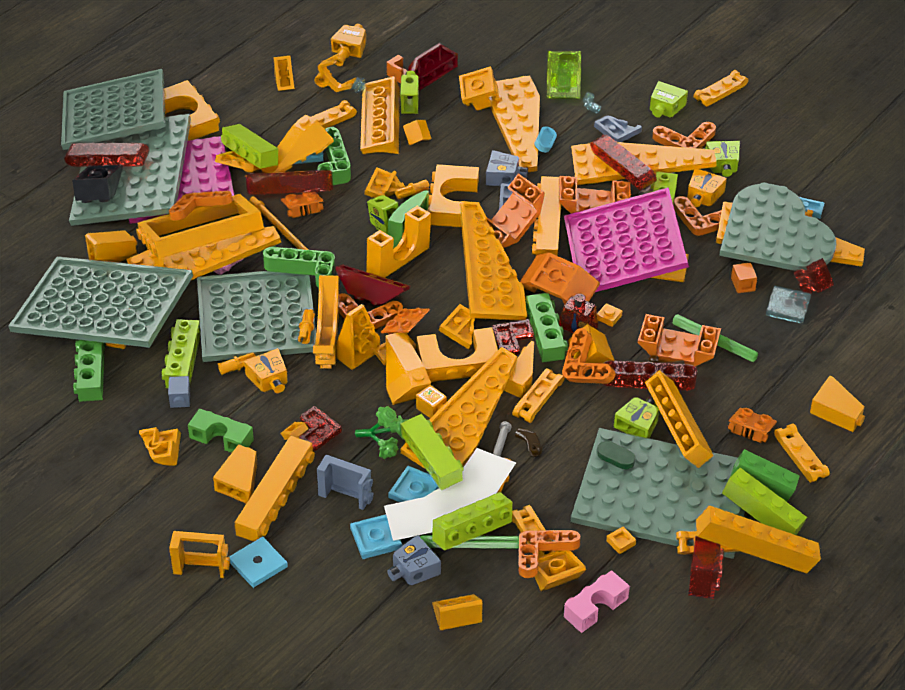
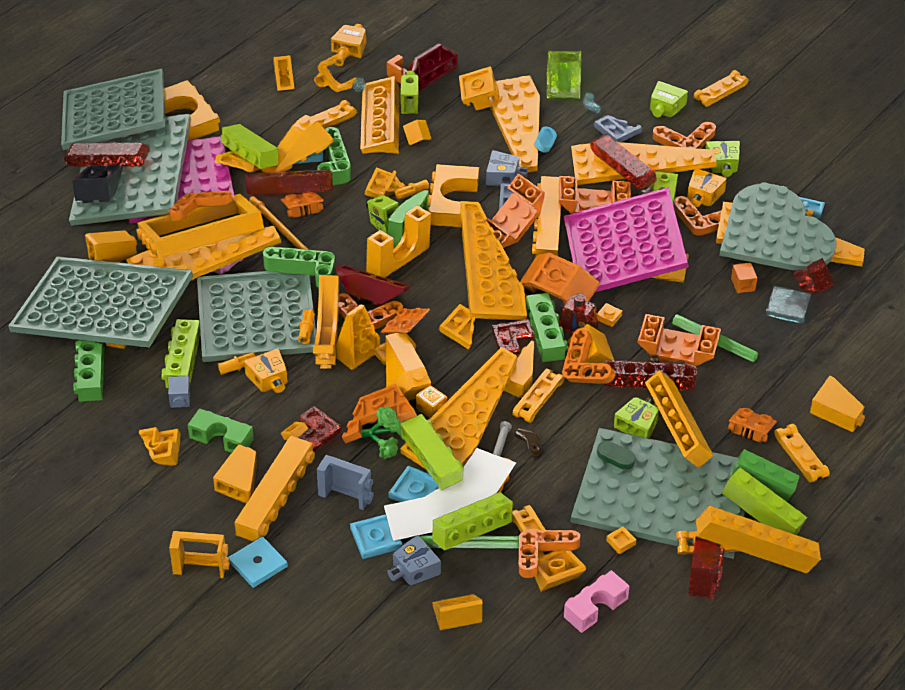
light orange arch [417,328,498,382] -> none
none -> orange wing [342,384,417,443]

